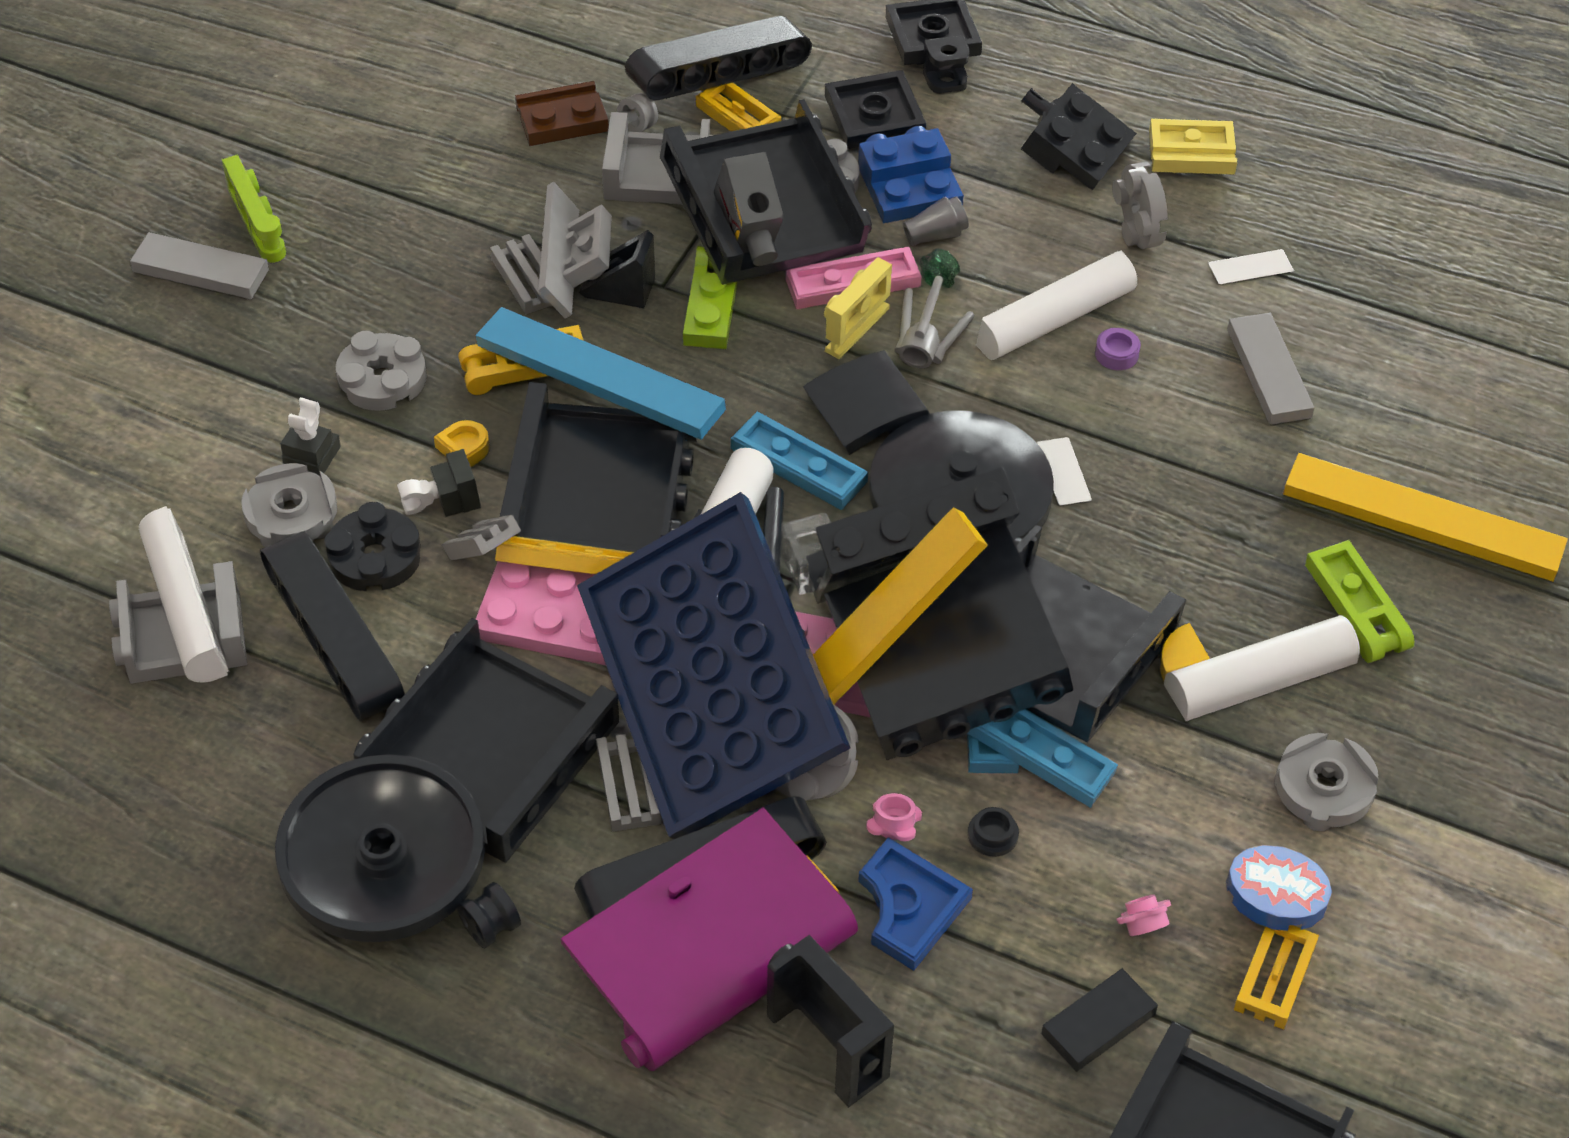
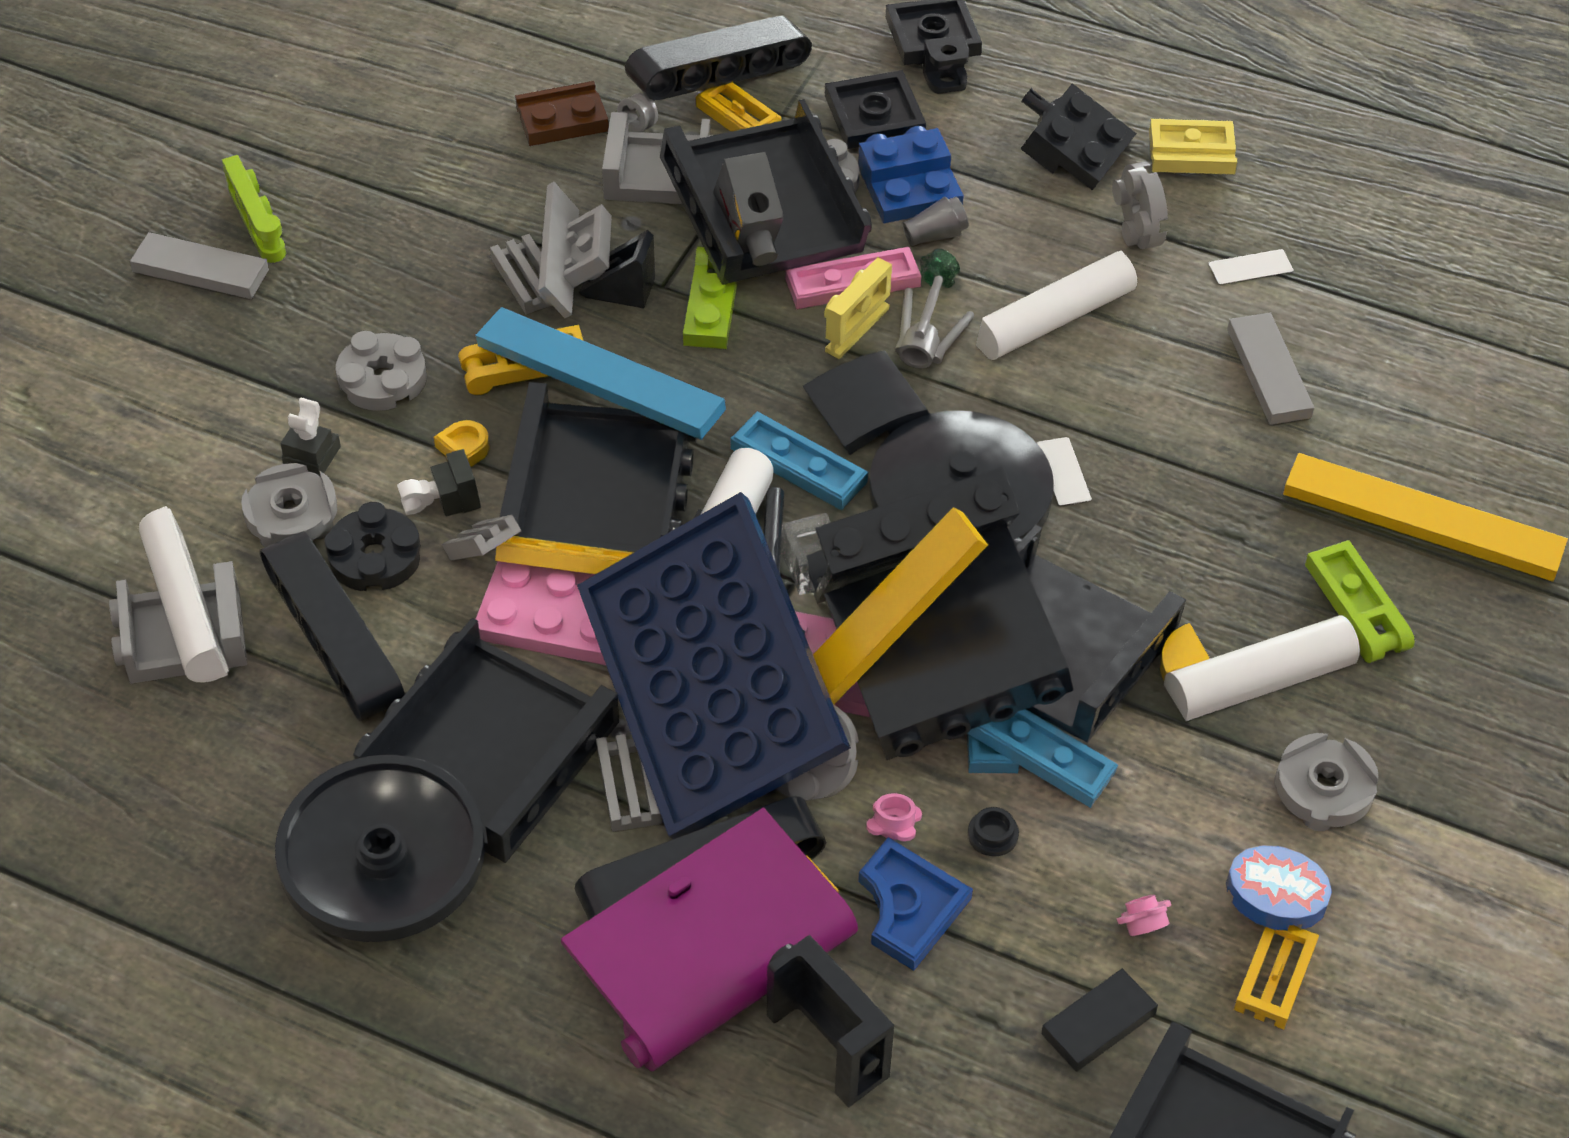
black wheel [457,882,521,948] -> none
medium lavender tile [1095,328,1141,370] -> none

